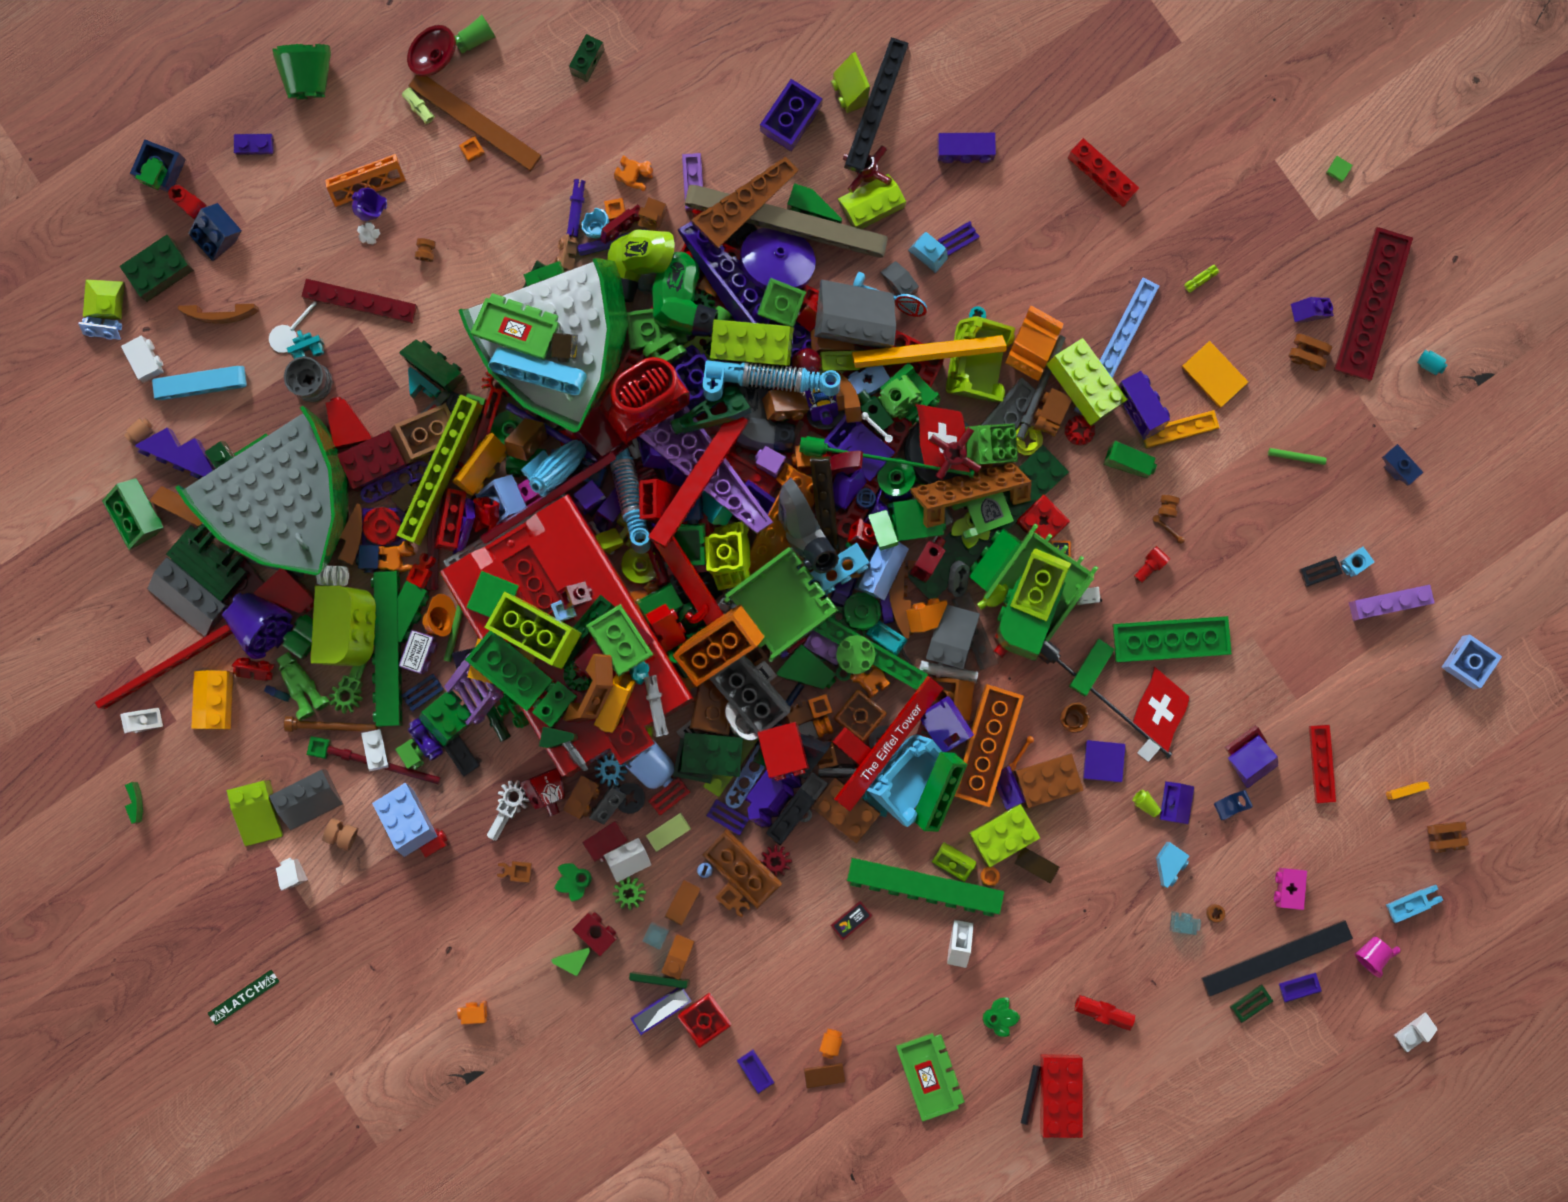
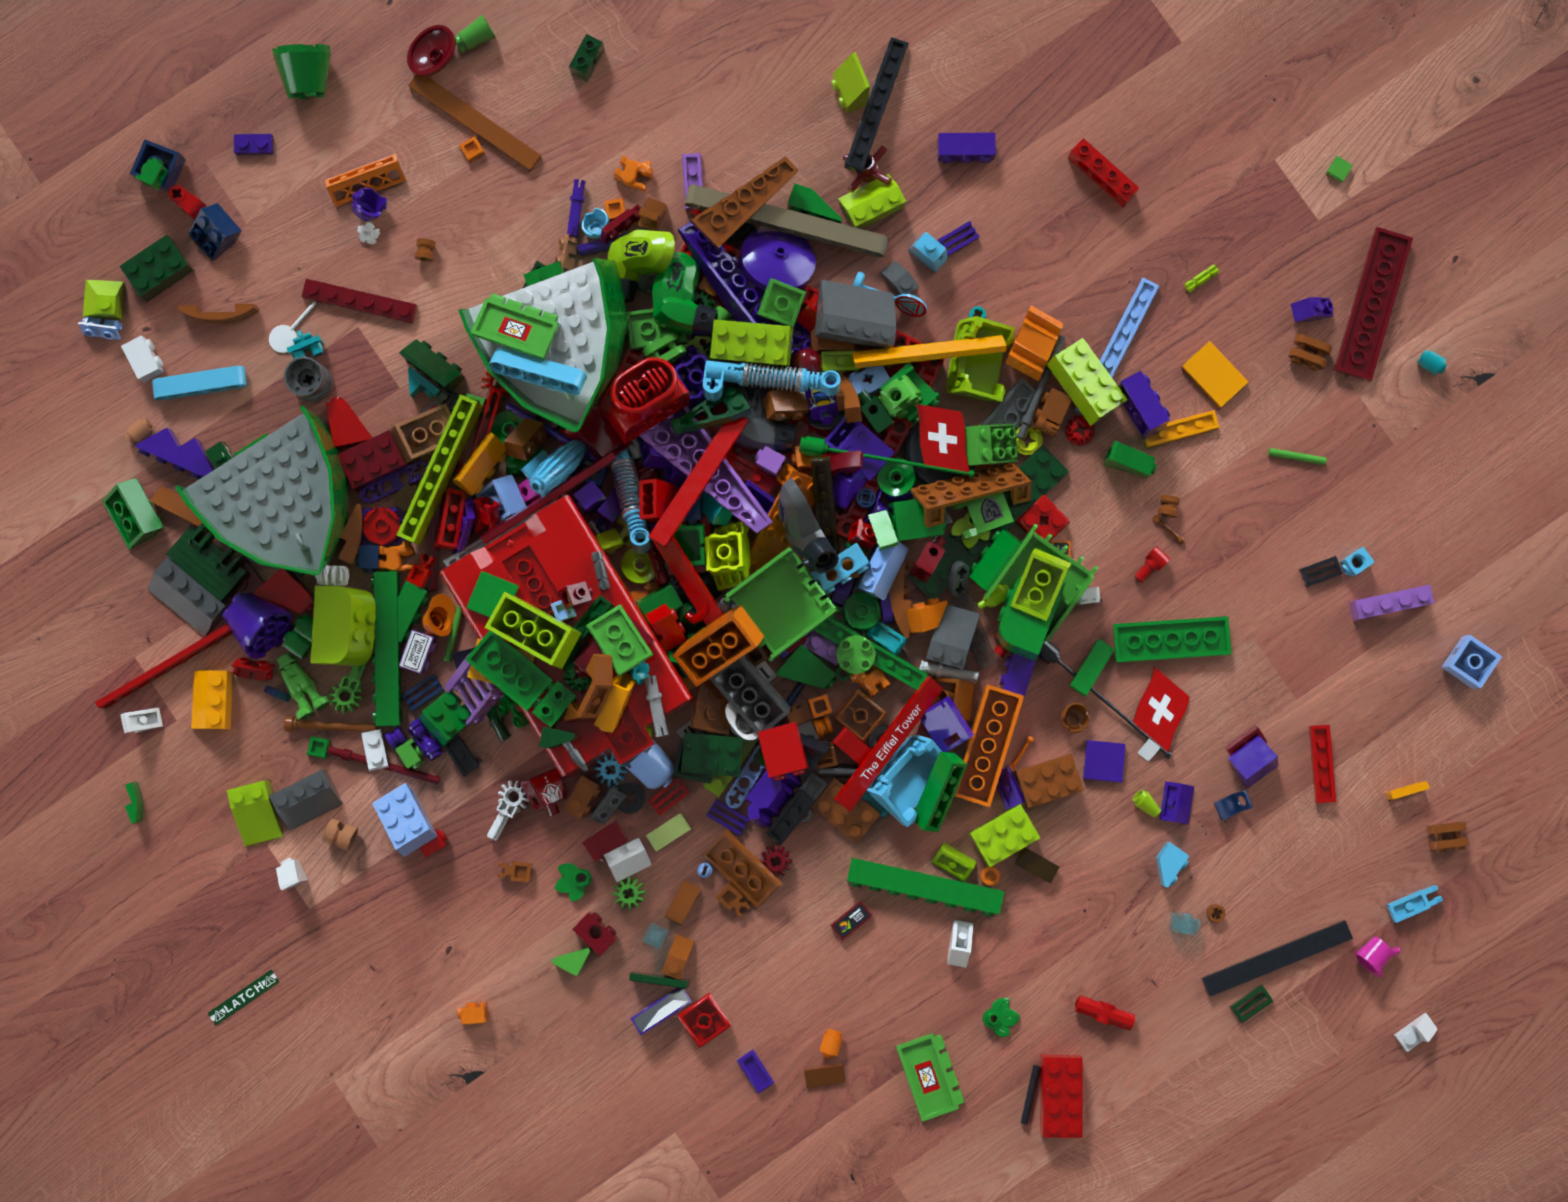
yellowish green pin [402,88,435,124] -> none
dark brown brick [551,333,578,362] -> none
dark purple brick [760,79,823,152] -> none
white hinge [861,412,893,443] -> none
dark red bar [929,427,981,480] -> none
dark pink brick [1274,868,1307,910] -> none
dark purple tile [1279,972,1322,1003] -> none
dark blue brick [1381,444,1424,486] -> none
none -> dark purple wheel [385,726,408,750]
none -> dark grey axle [591,551,610,591]
none -> dark purple brick [999,653,1035,696]

